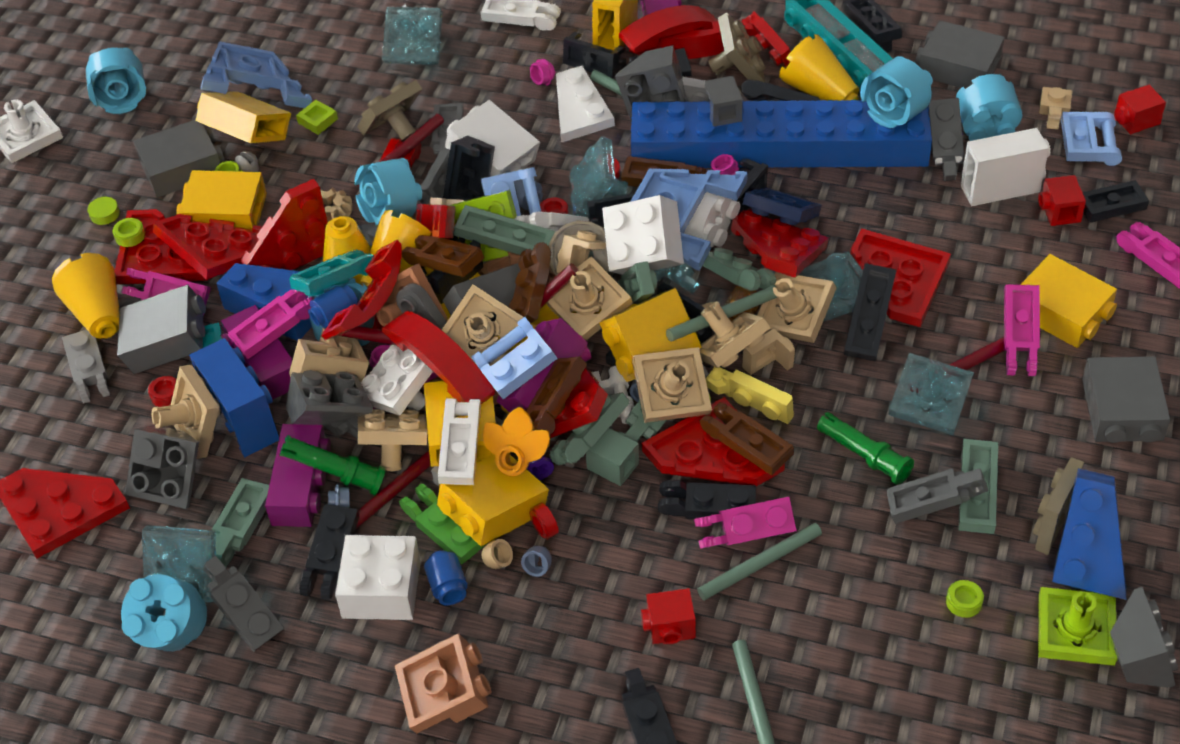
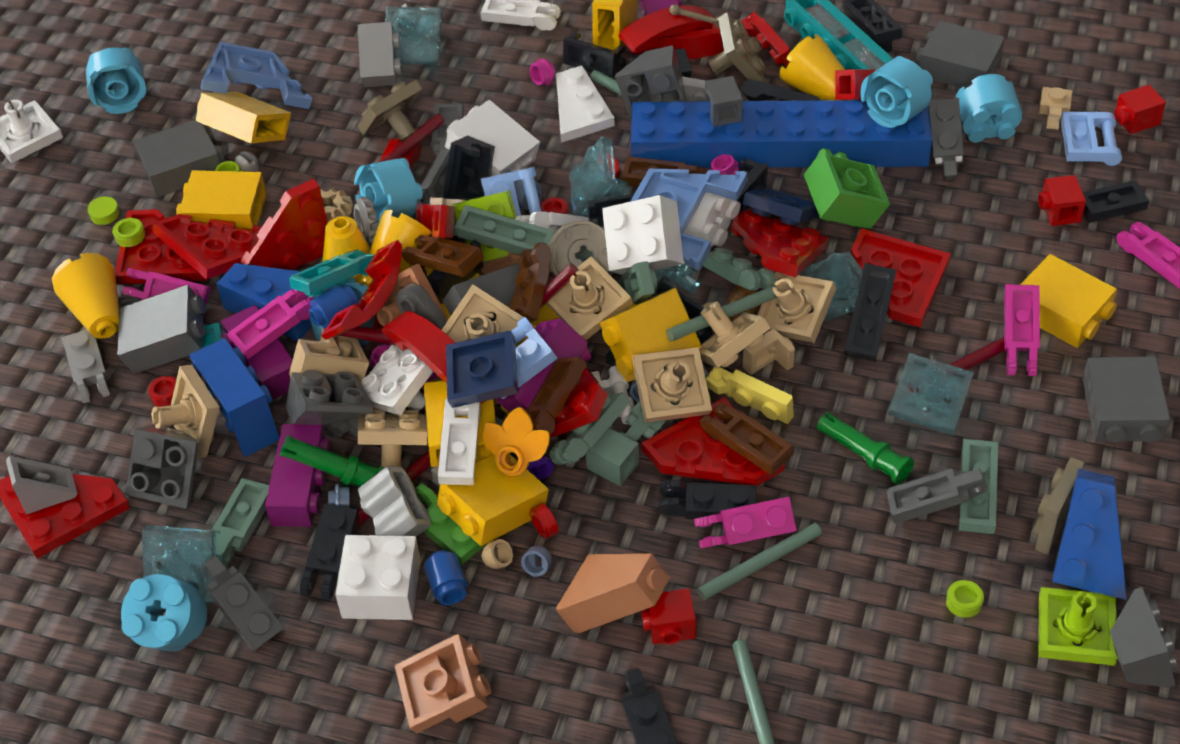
lime plate [296,100,338,135] -> none
tan bracket [556,230,606,273] -> none
white brick [961,128,1050,206] -> none
none -> light grey slope [6,456,78,514]
none -> light grey gear [354,196,378,246]
none -> light grey brick [358,22,402,87]
none -> light grey brick [358,466,431,537]
none -> dark blue plate [446,330,518,408]
none -> nougat slope [555,553,670,633]
none -> dark tan hinge [669,4,720,29]
none -> bright green hinge [804,148,890,229]
none -> red brick [835,69,877,100]

